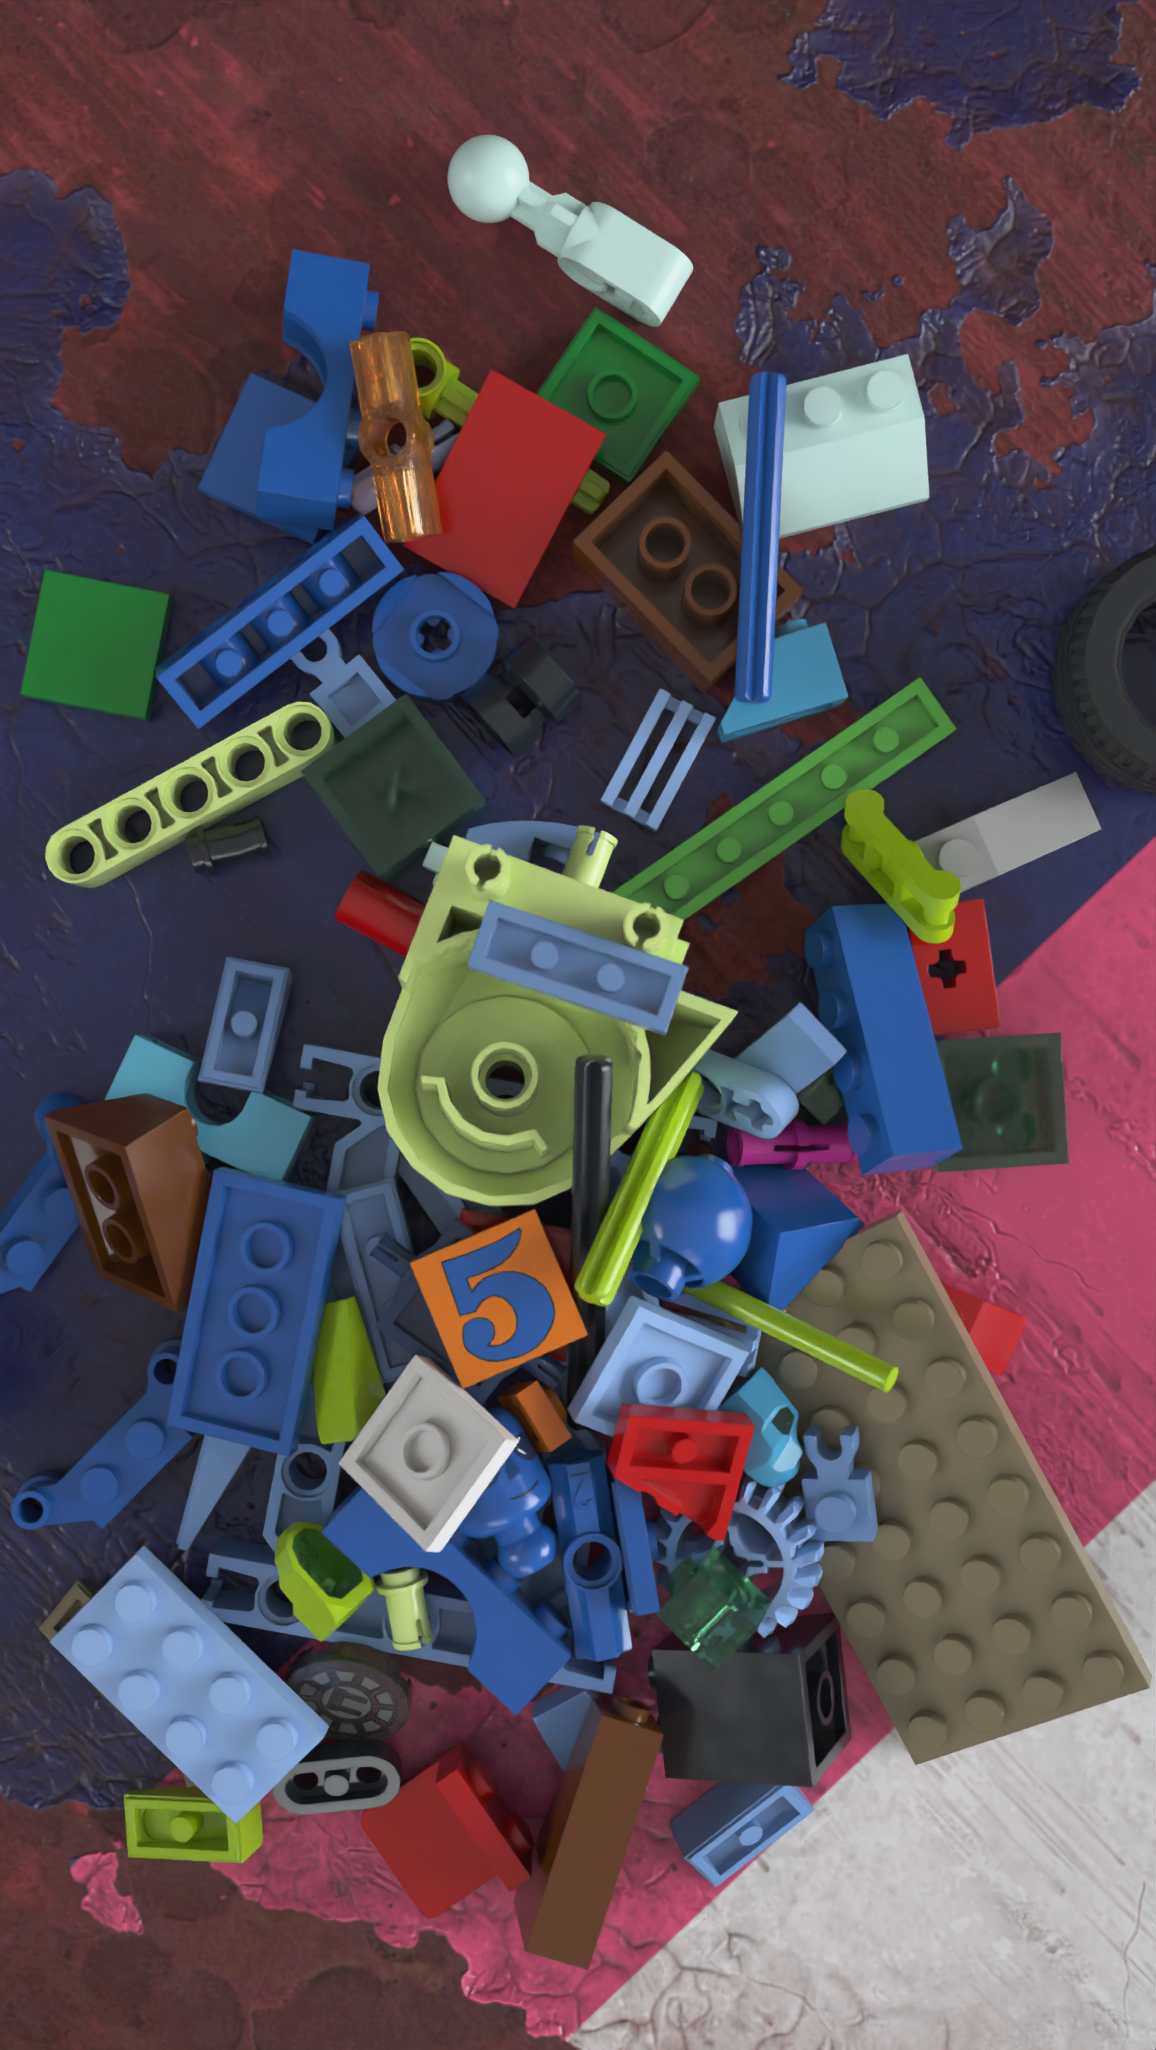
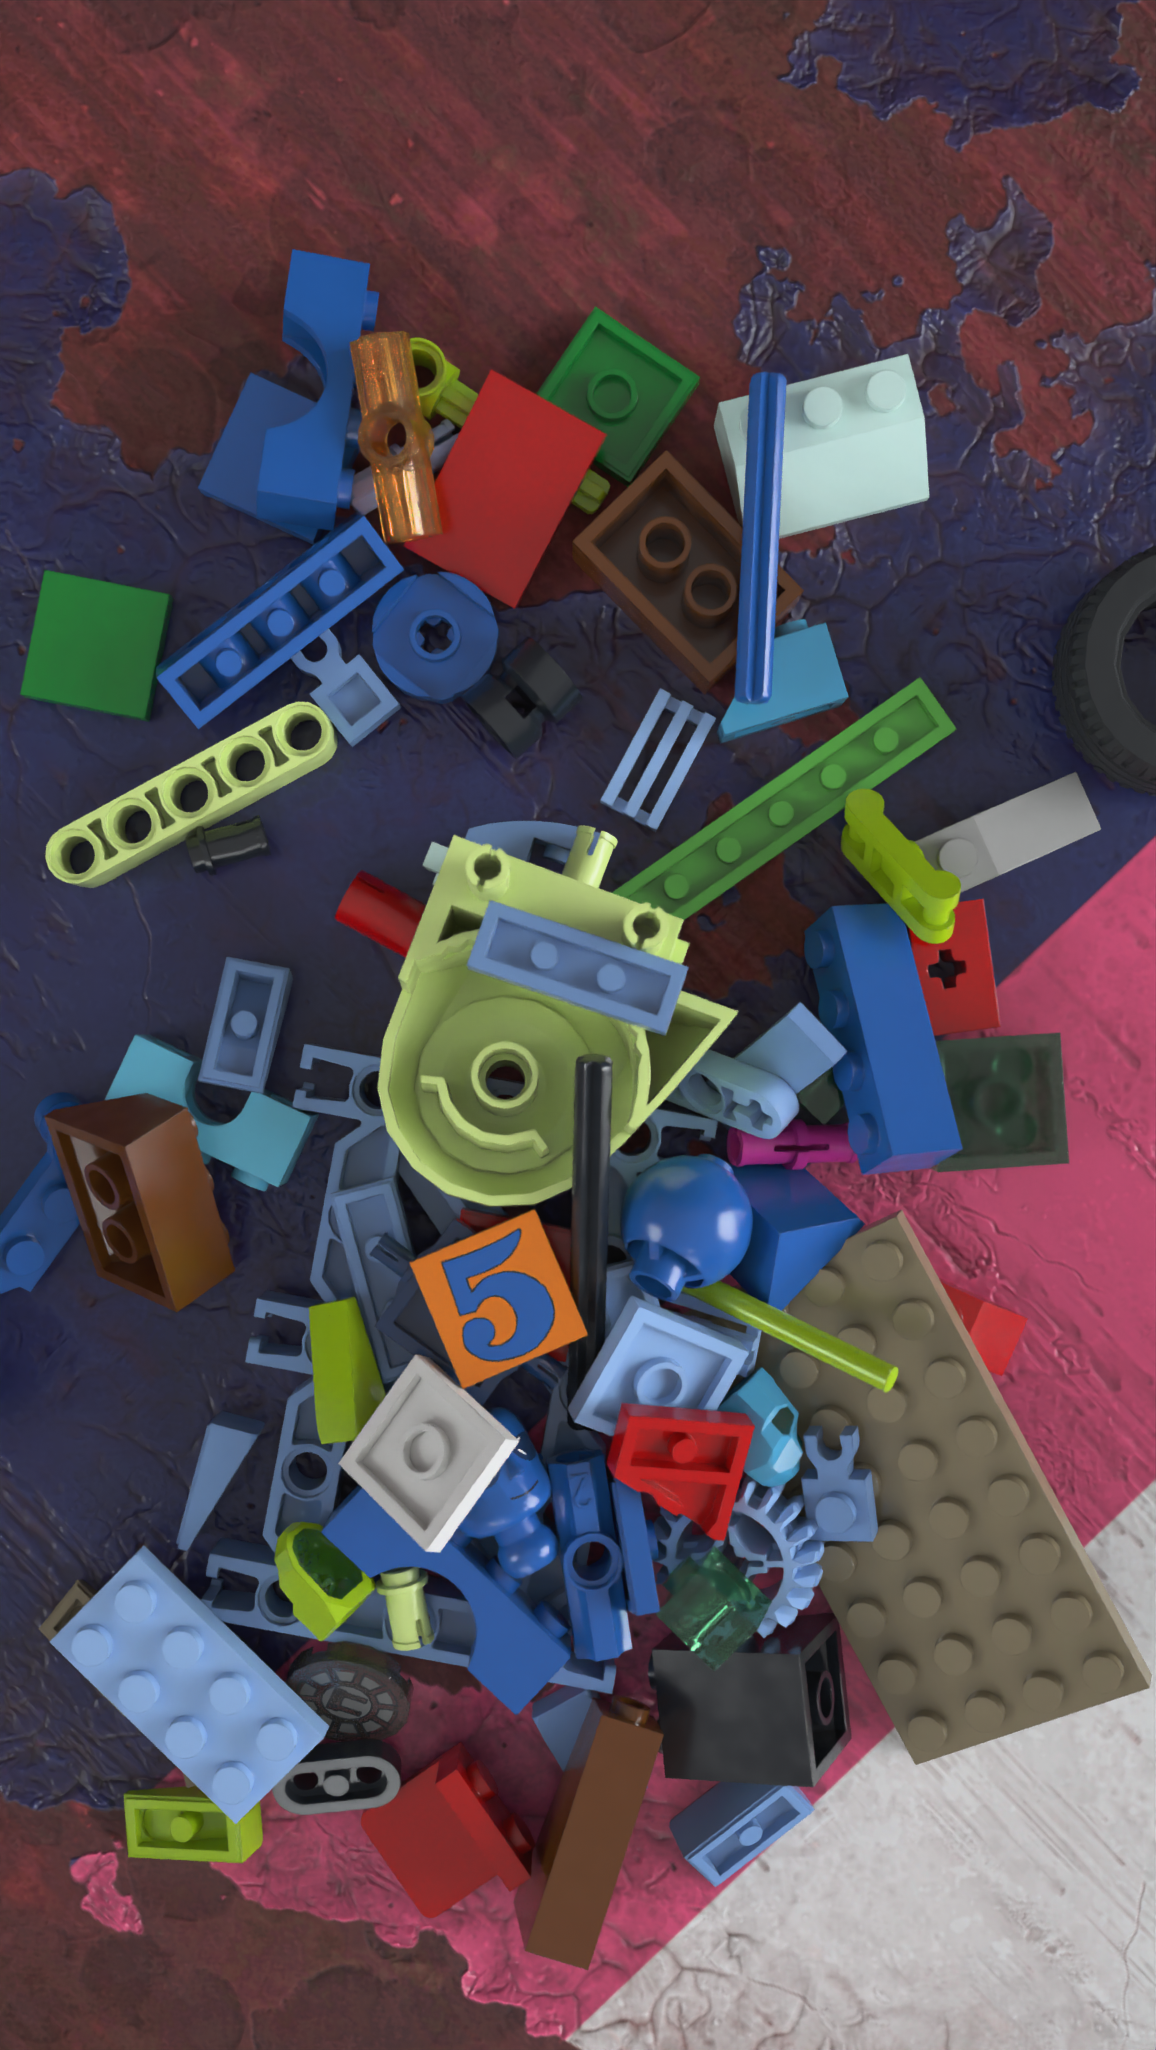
blue plate [11,1336,196,1530] -> none
blue plate [166,1167,347,1457] -> none
clear green brick [301,694,488,882] -> none
light aqua beam [447,135,693,327] -> none
orange plate [497,1380,572,1452] -> none
lime axle [575,1071,704,1307] -> none

